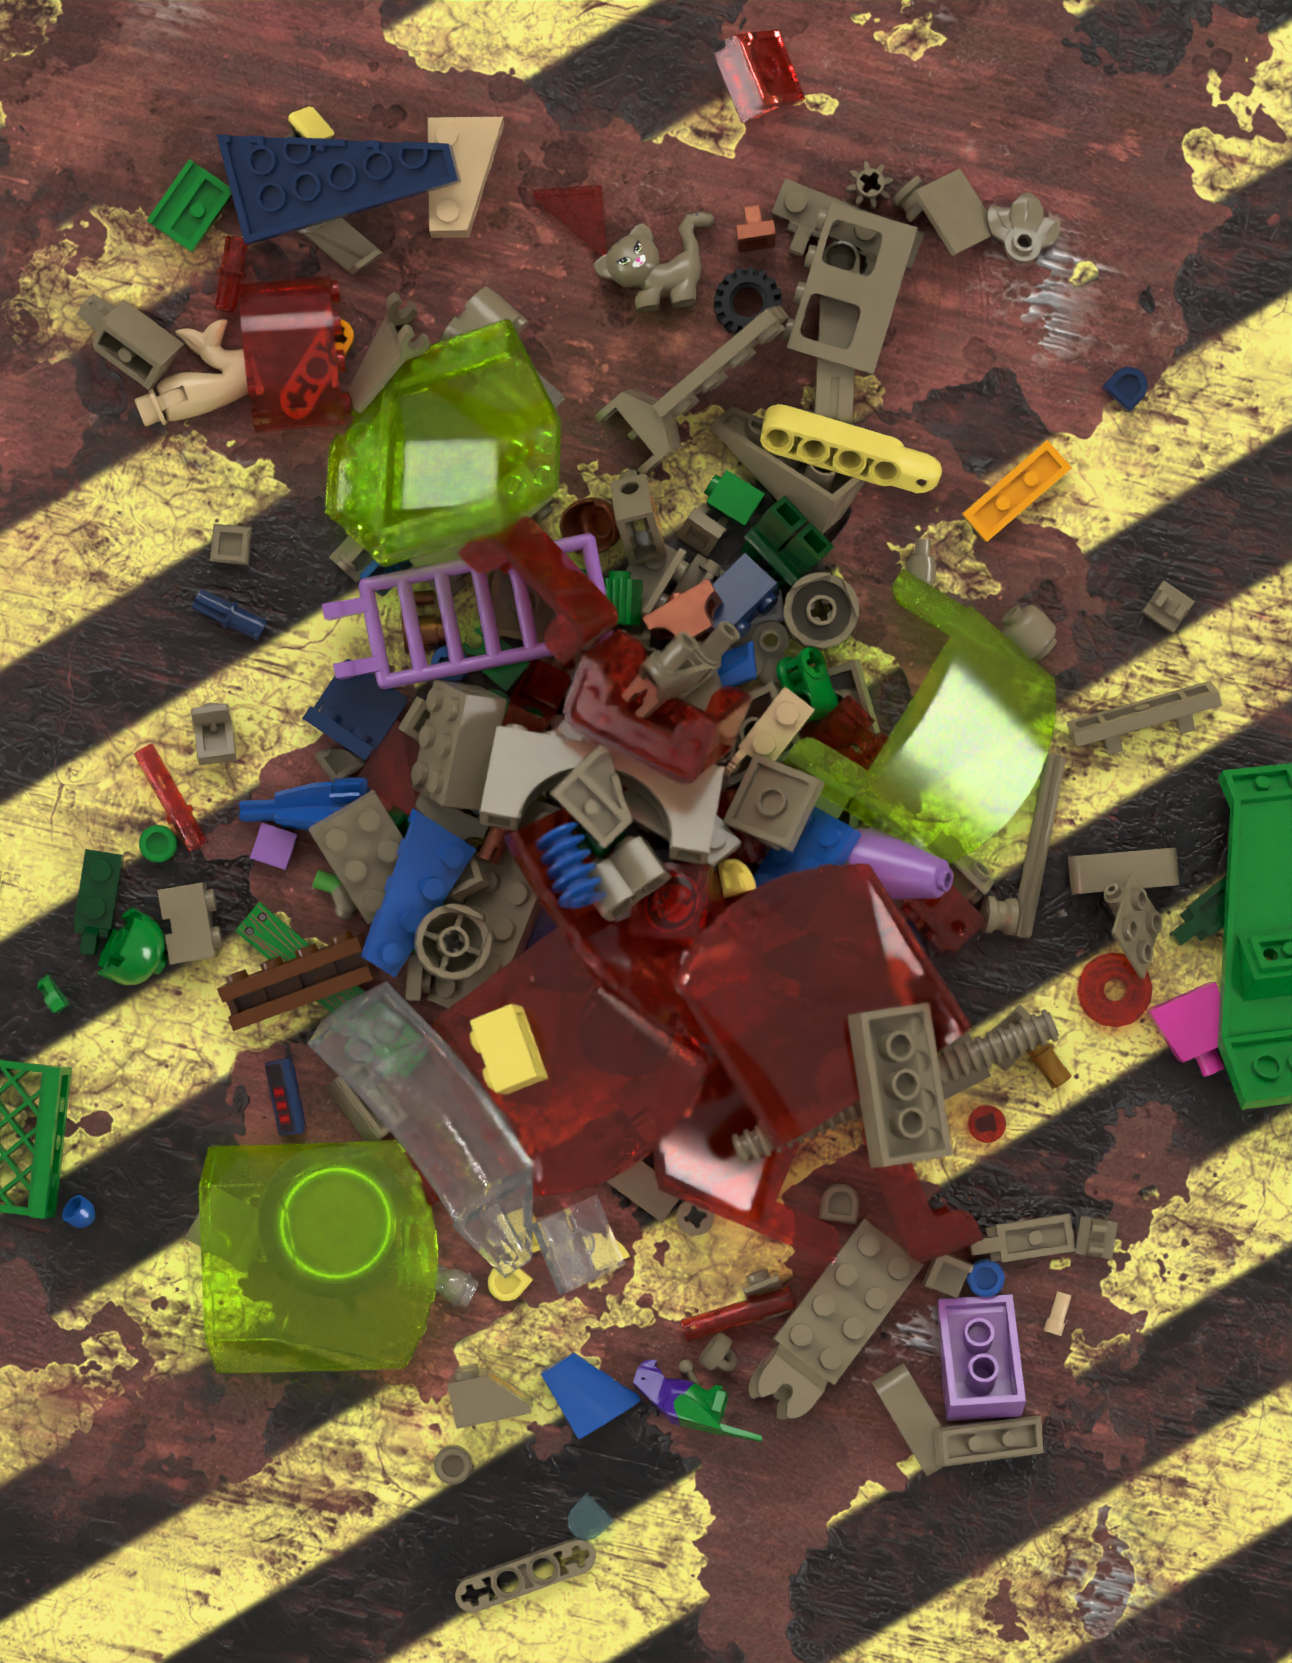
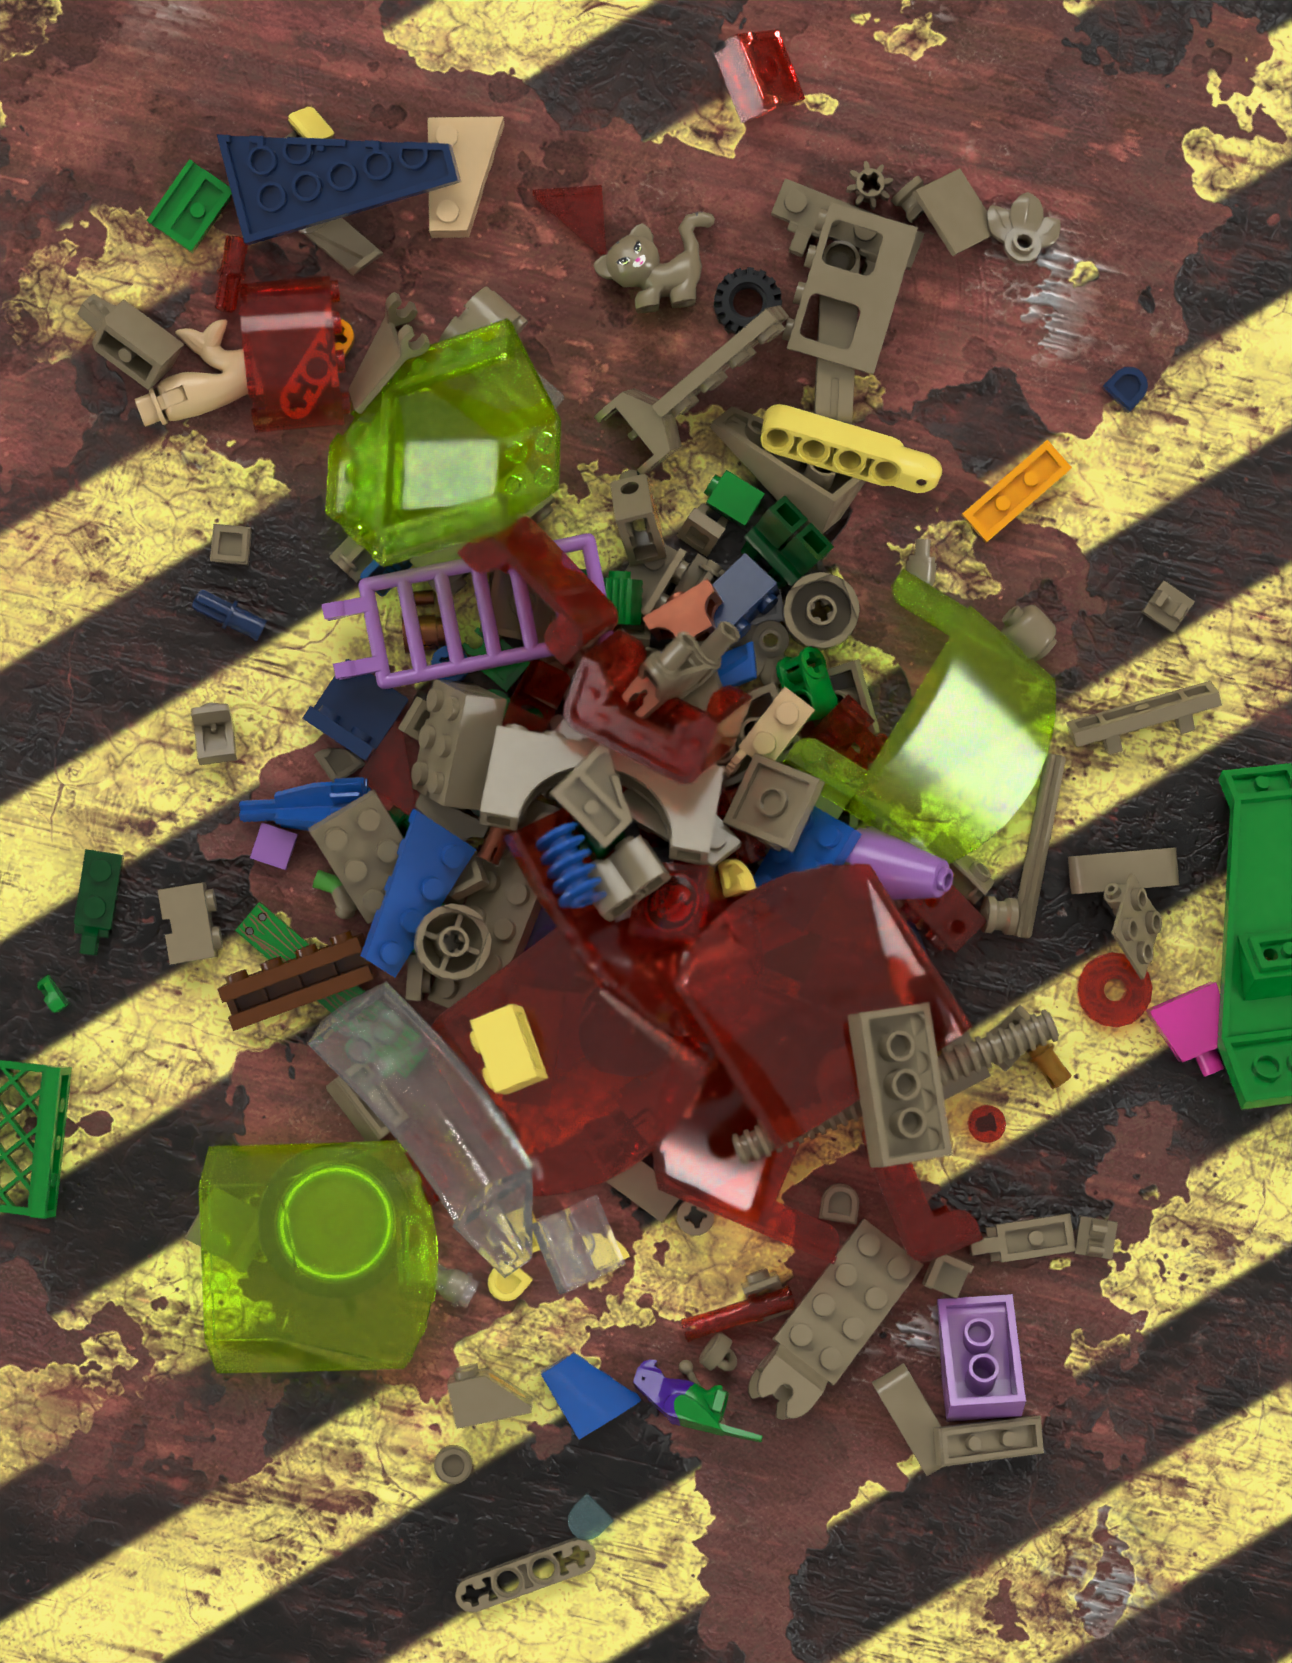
blue hinge [62,1195,95,1228] -> none
green cylinder [98,908,168,985] -> none
clear red pin [134,744,208,853] -> none
green tile [139,825,178,863] -> none
slope [265,1057,307,1136] -> none
copper hair [559,497,620,554] -> none
tile [736,205,776,253] -> none
blue tile [966,1258,1005,1297] -> none
tan piece [1044,1291,1072,1336] -> none
dark green hinge [1170,875,1227,946] -> none

